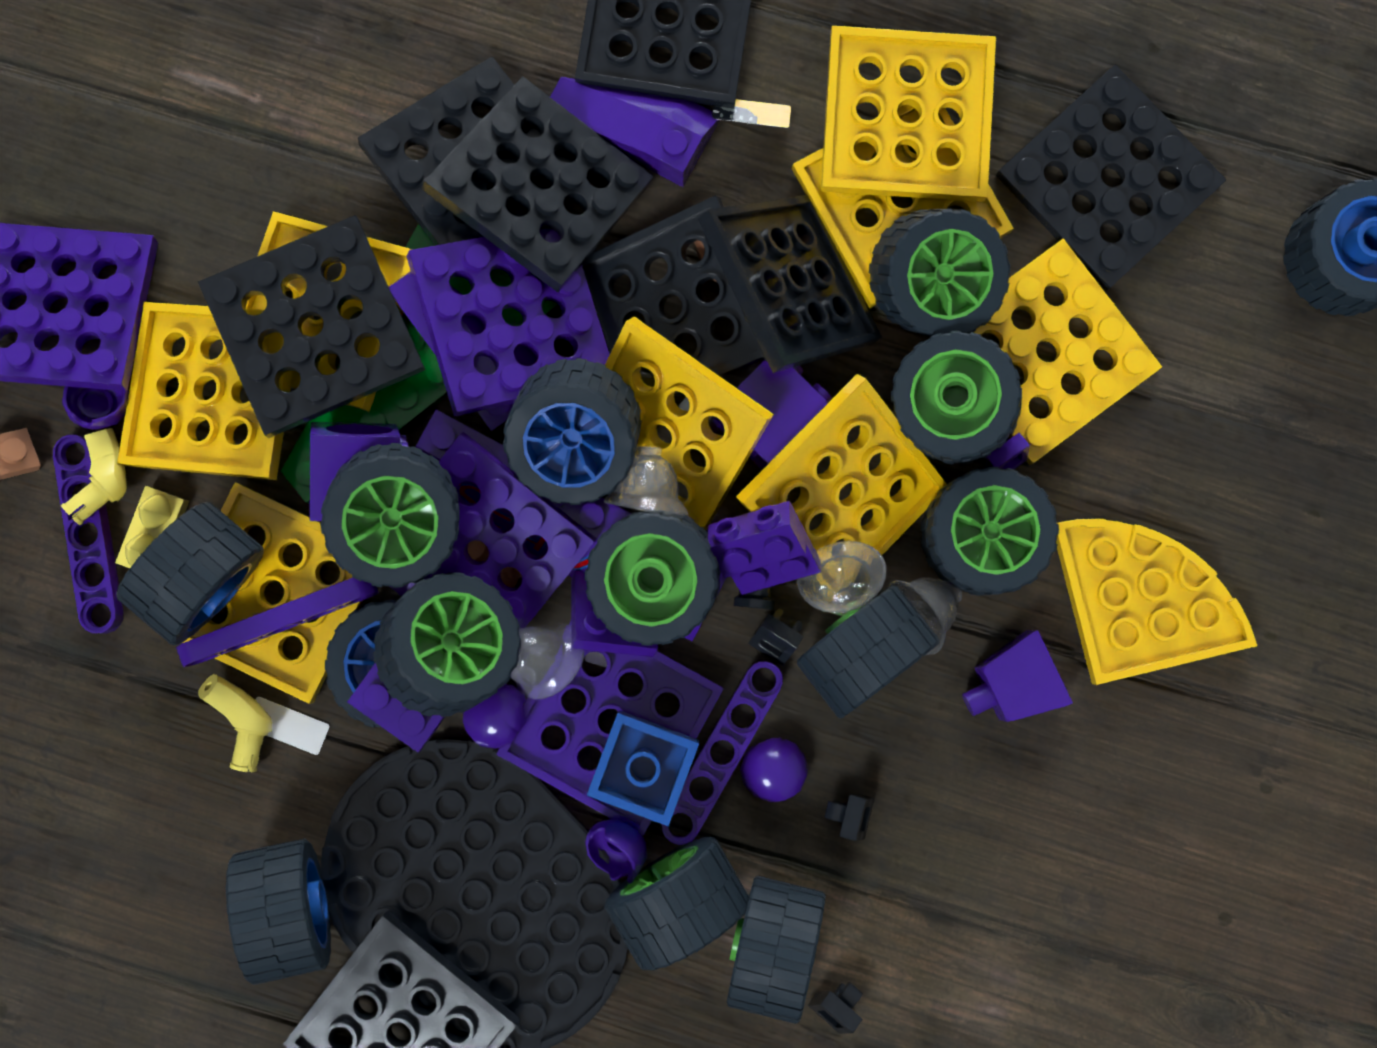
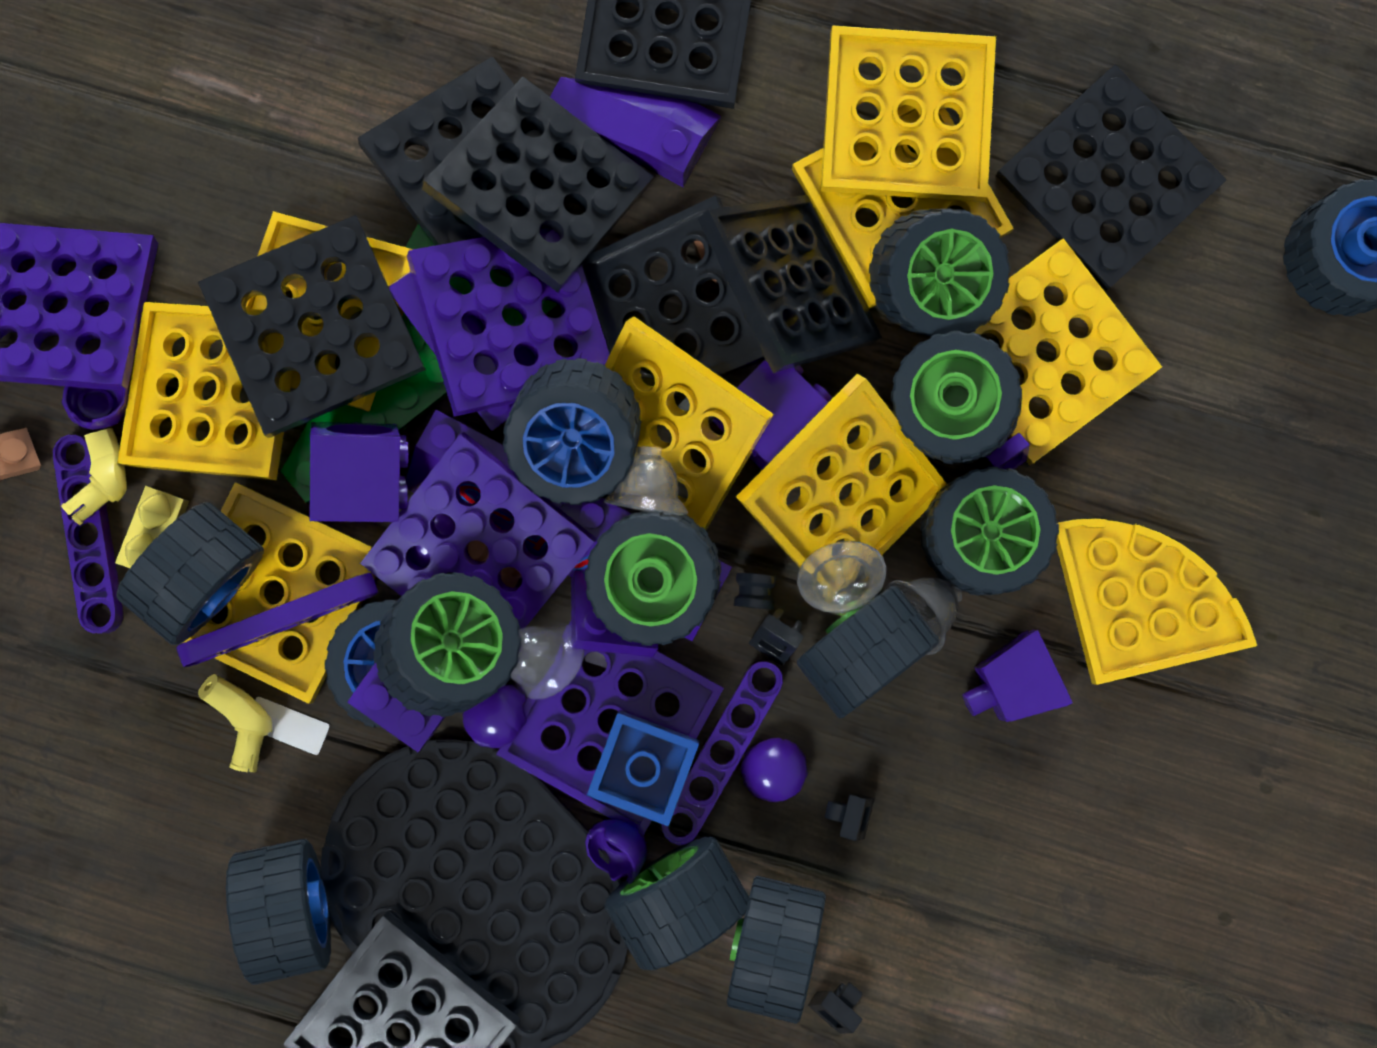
wheel [320,443,459,588] -> none
dark purple plate [708,500,821,595] -> none
sticker [712,99,791,128] -> none

